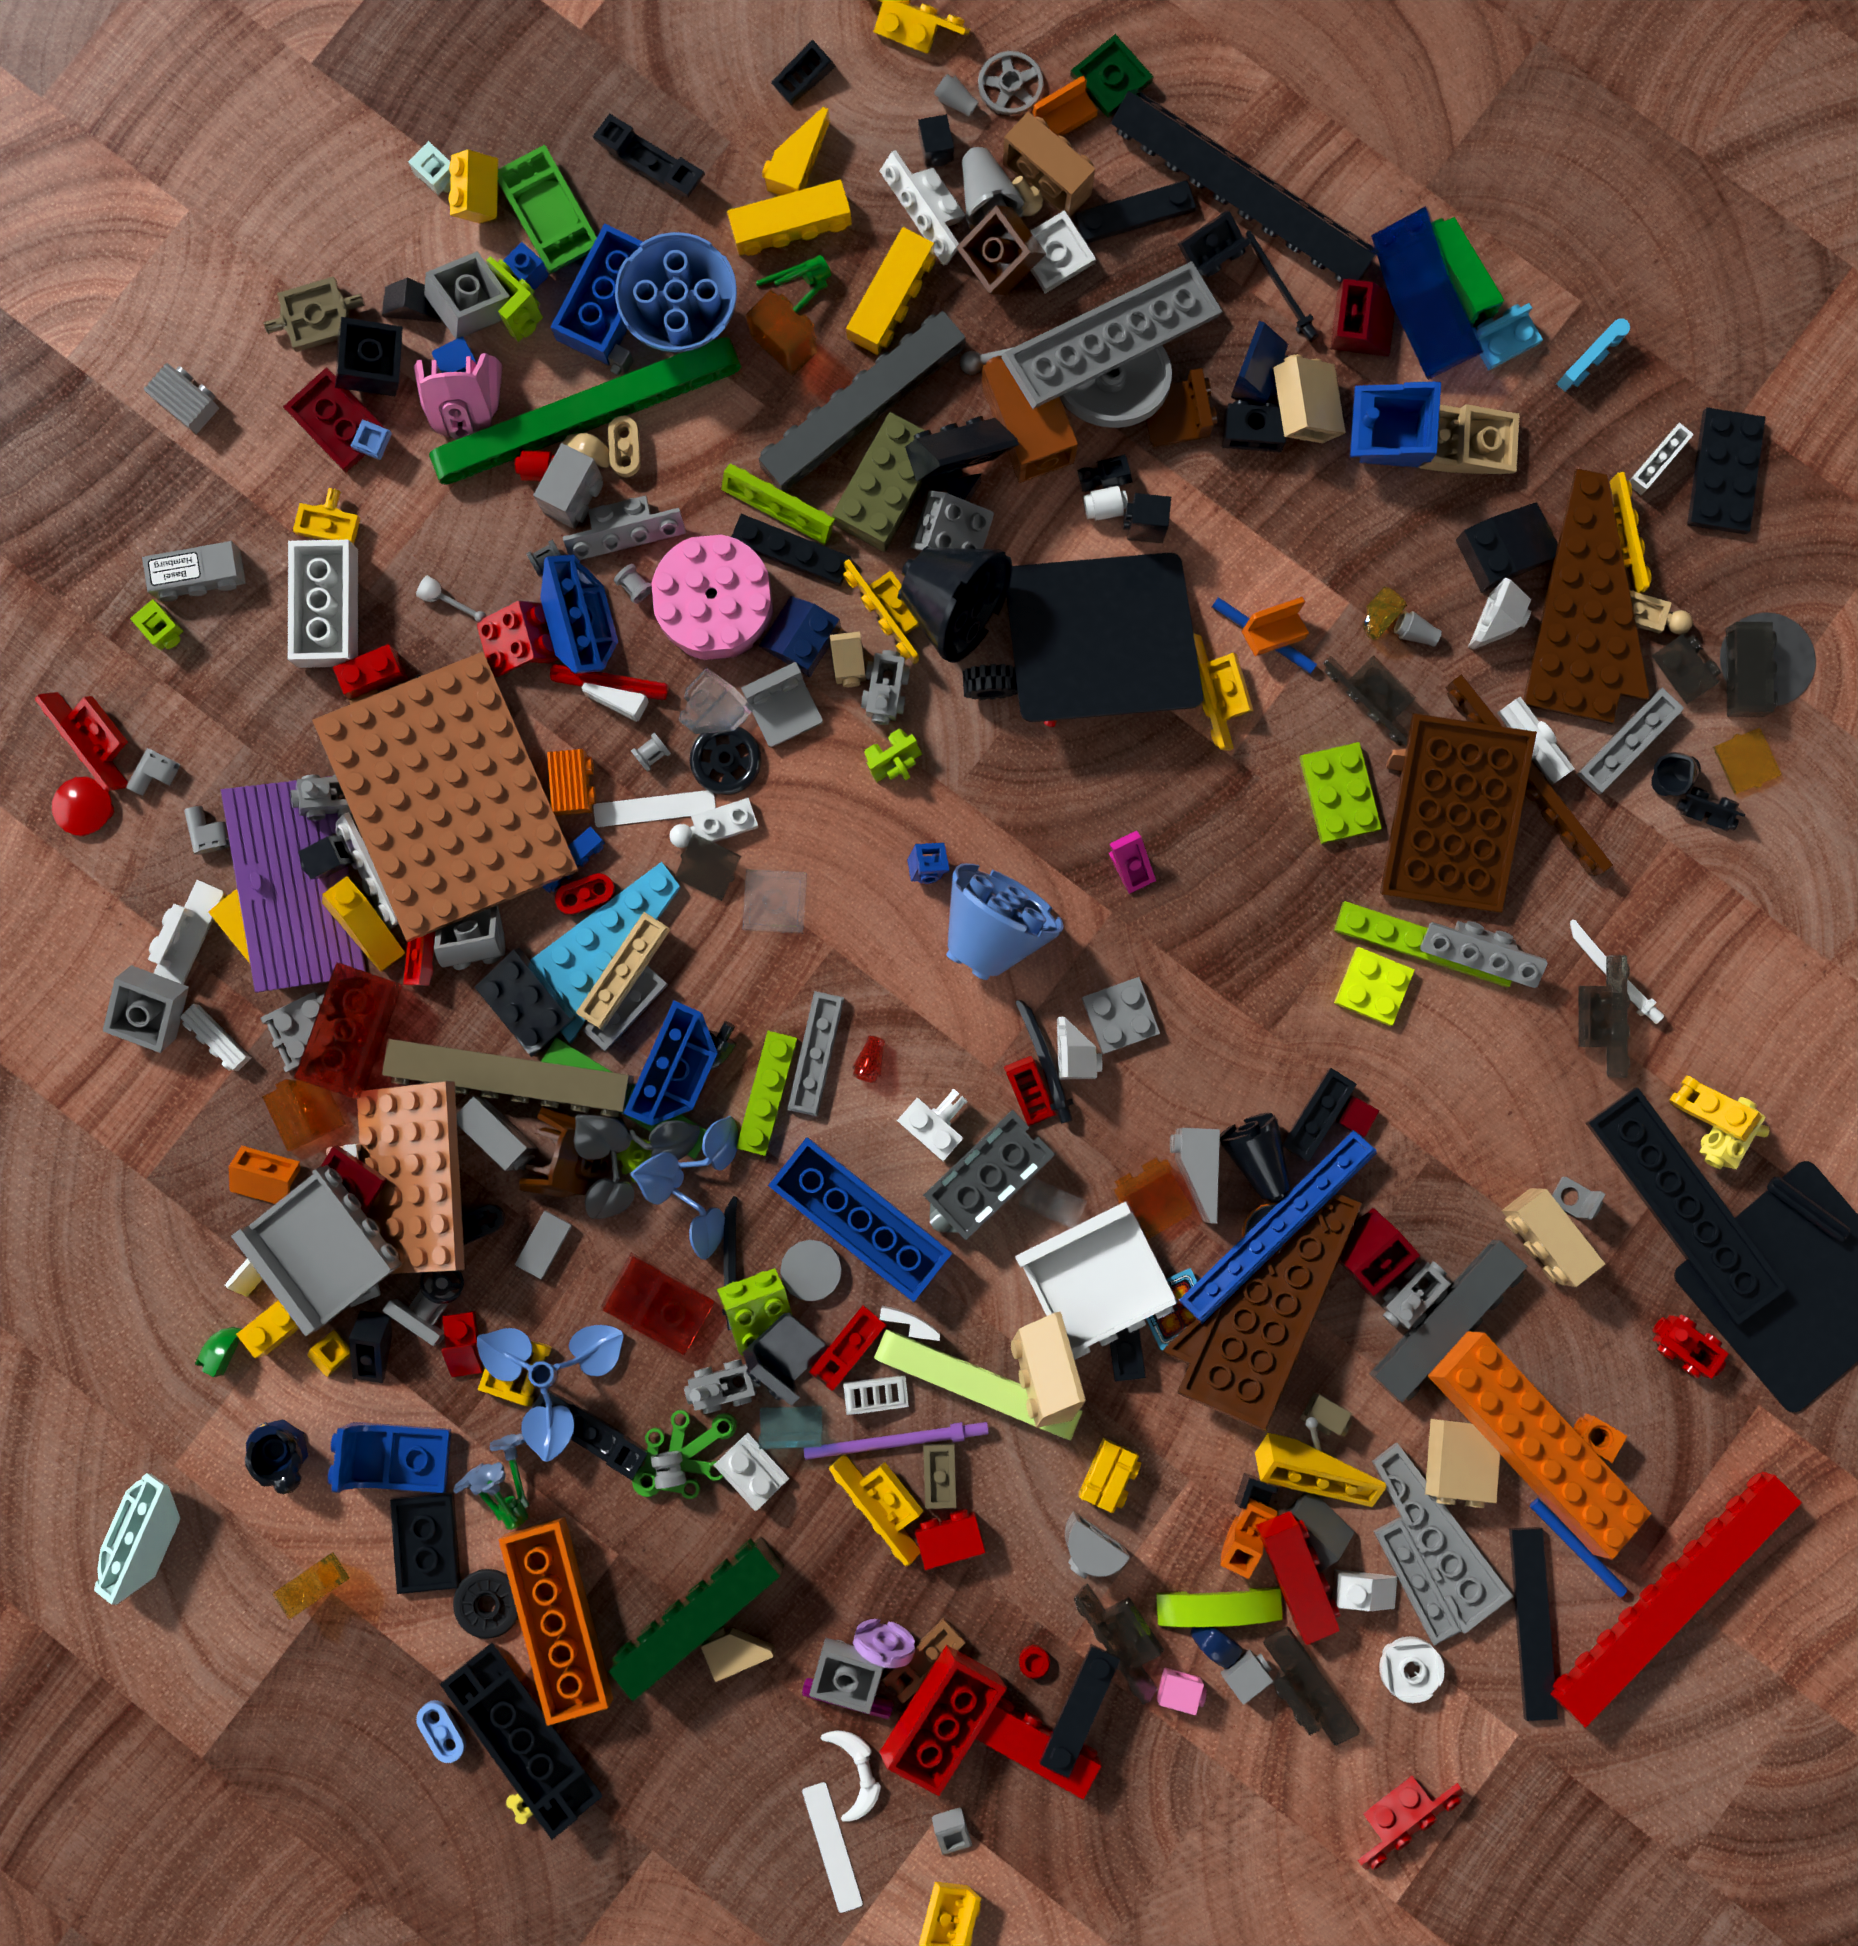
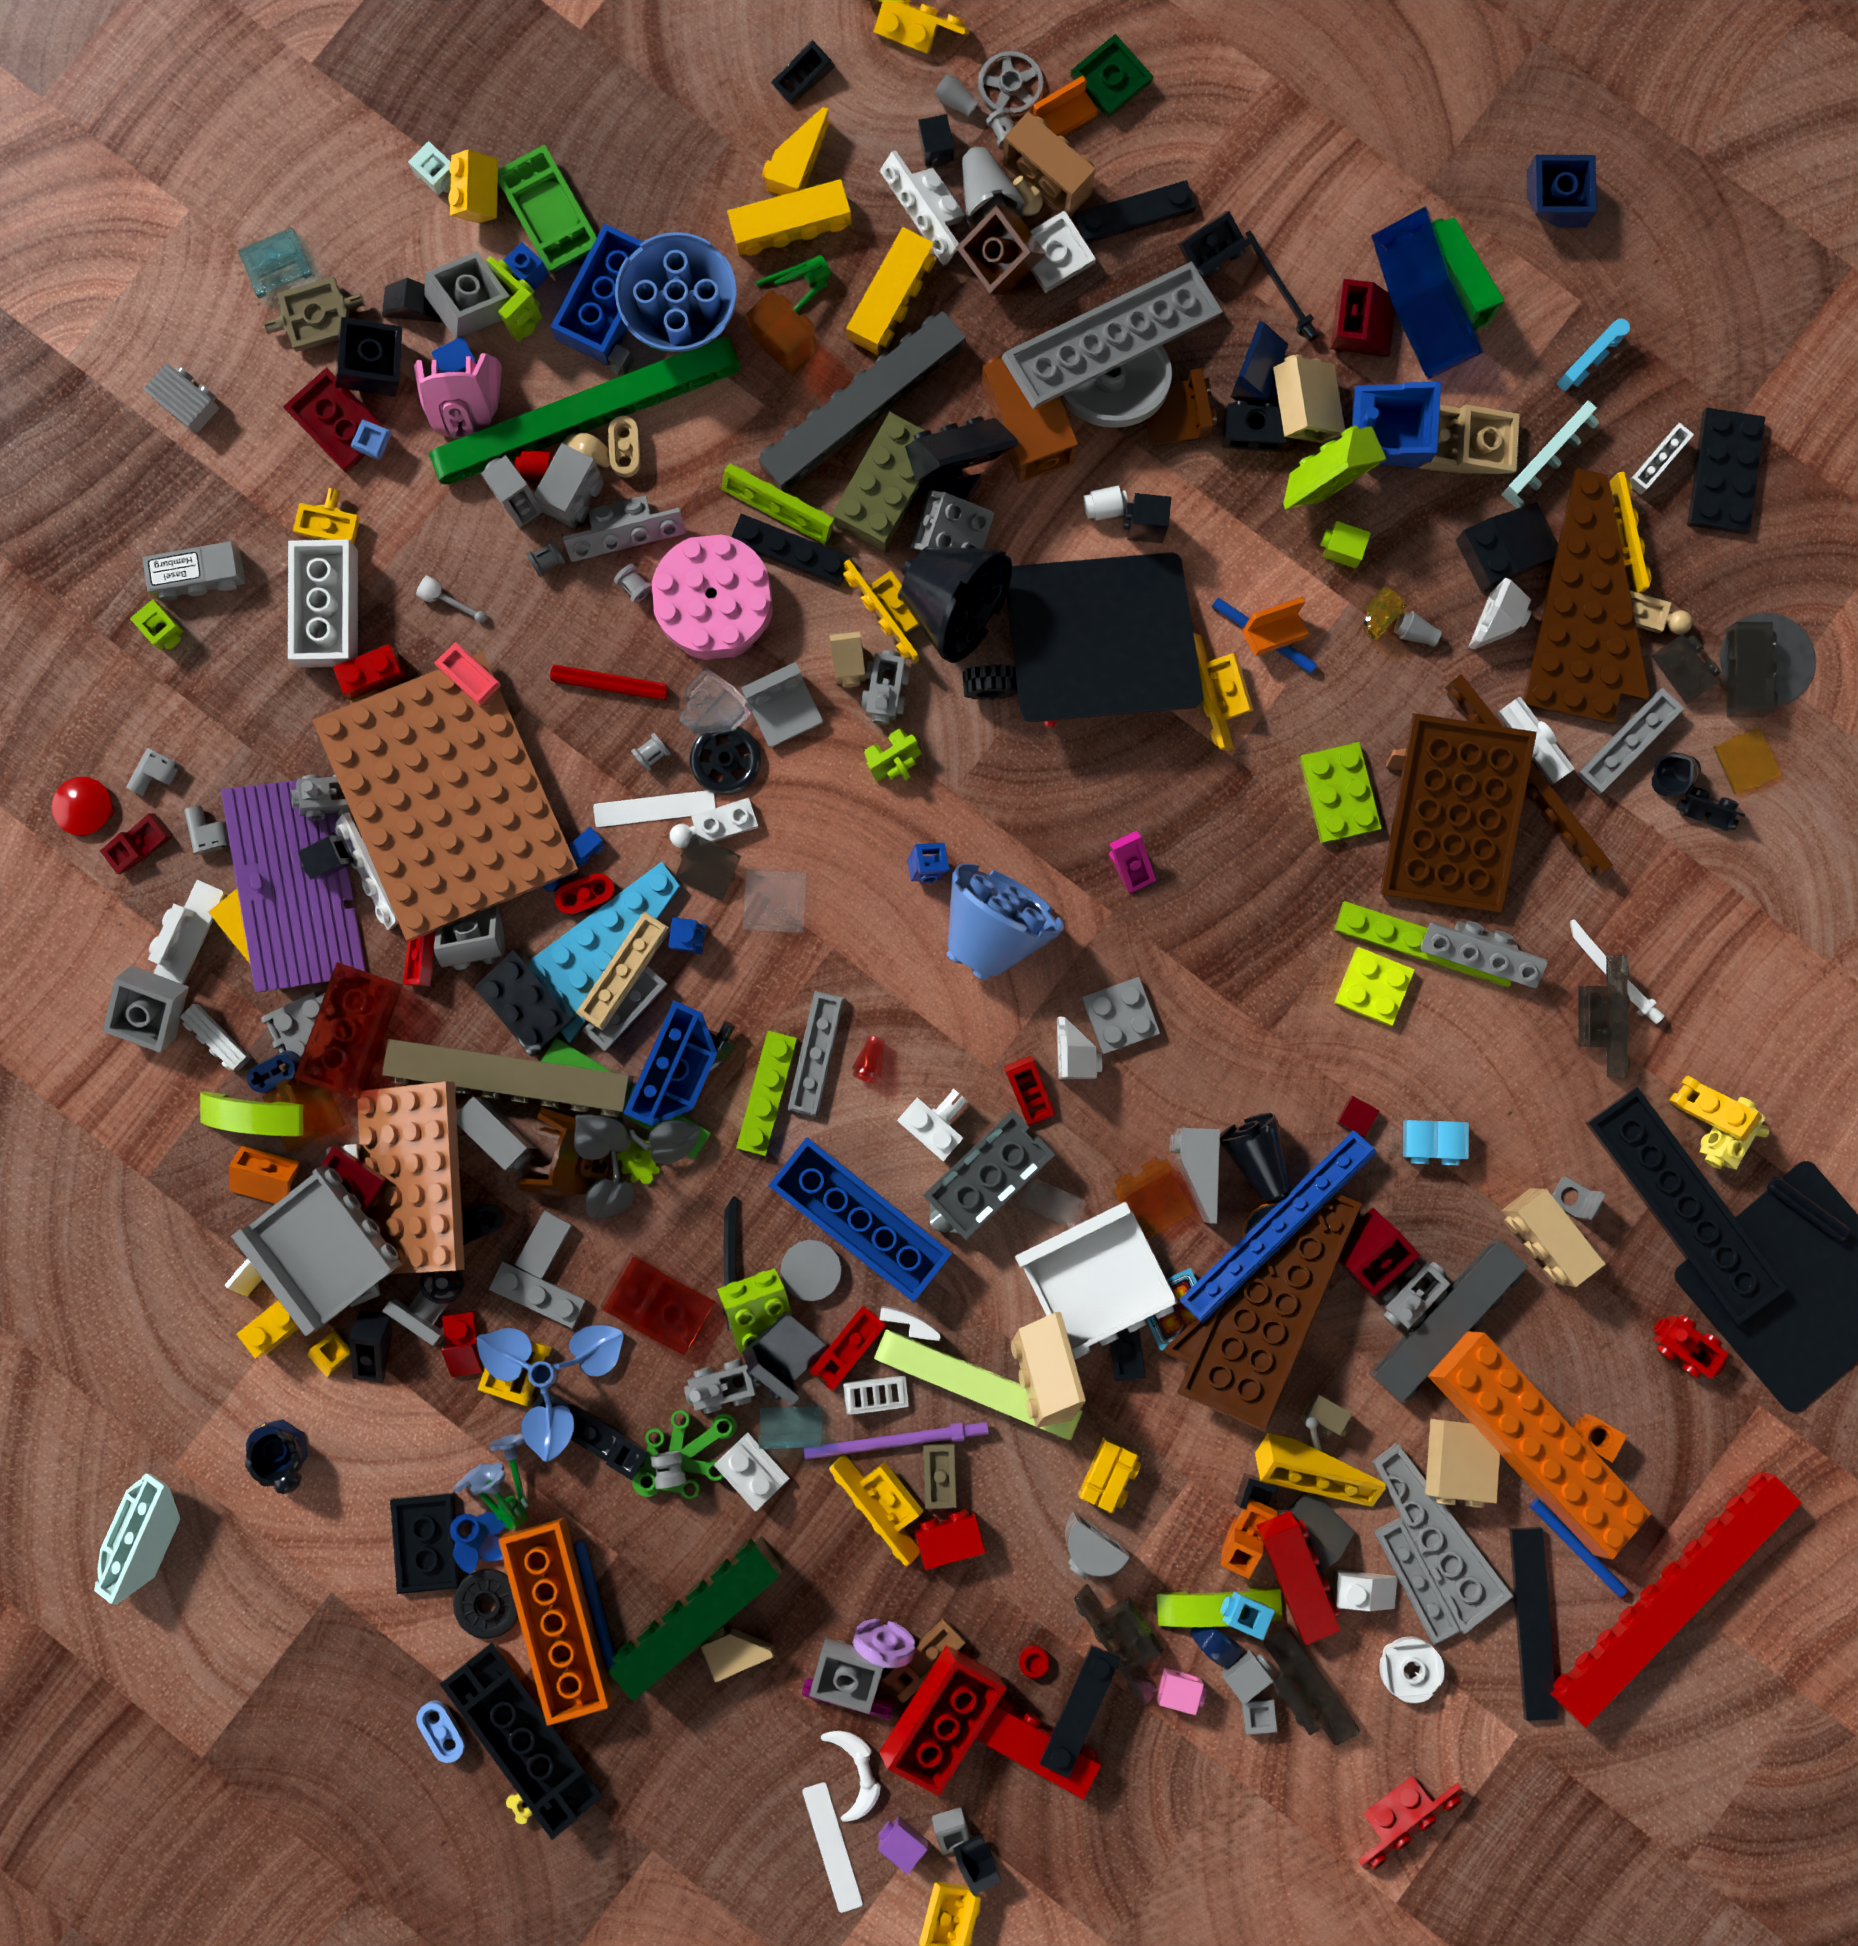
red bracket [35,692,128,791] -> none
green brick [195,1327,242,1377] -> none
clear yellow brick [272,1552,350,1620] -> none
yellow slope [322,876,405,972] -> none
blue bracket [328,1422,452,1493] -> none
red bracket [477,601,558,677] -> none
blue wedge [540,555,618,674] -> none
orange brick [547,749,596,816] -> none
white slope [582,683,649,722] -> none
black slope [593,113,705,198] -> none
medium blue plant [630,1116,739,1260] -> none
dark blue slope [759,596,841,678] -> none
light grey bar [960,347,1014,375] -> none
black sword [1016,1000,1074,1124] -> none
black plate [1077,454,1133,492] -> none
black brick [1111,89,1380,283] -> none
black plate [1282,1068,1357,1162] -> none
clear smoke bracket [1323,656,1416,747] -> none
medium azure bracket [1471,303,1543,371] -> none
none -> dark red slope [100,813,172,874]
none -> lime slope [200,1091,303,1136]
none -> clear light blue plate [238,228,314,299]
none -> dark blue beam [247,1050,303,1093]
none -> coral tile [434,642,501,707]
none -> blue plate [450,1512,505,1574]
none -> light grey brick [481,455,543,529]
none -> light grey plate [489,1261,587,1328]
none -> blue bar [573,1540,615,1667]
none -> blue brick [668,917,706,955]
none -> medium lavender brick [878,1816,928,1875]
none -> black panel [953,1835,1002,1896]
none -> light grey bush [986,108,1014,149]
none -> medium azure brick [1221,1591,1275,1640]
none -> light grey plate [1241,1697,1277,1735]
none -> lime slope [1283,425,1386,509]
none -> lime brick [1320,521,1371,568]
none -> medium azure brick [1403,1120,1469,1165]
none -> light aqua hinge [1501,401,1599,509]
none -> dark blue slope [1527,155,1597,228]

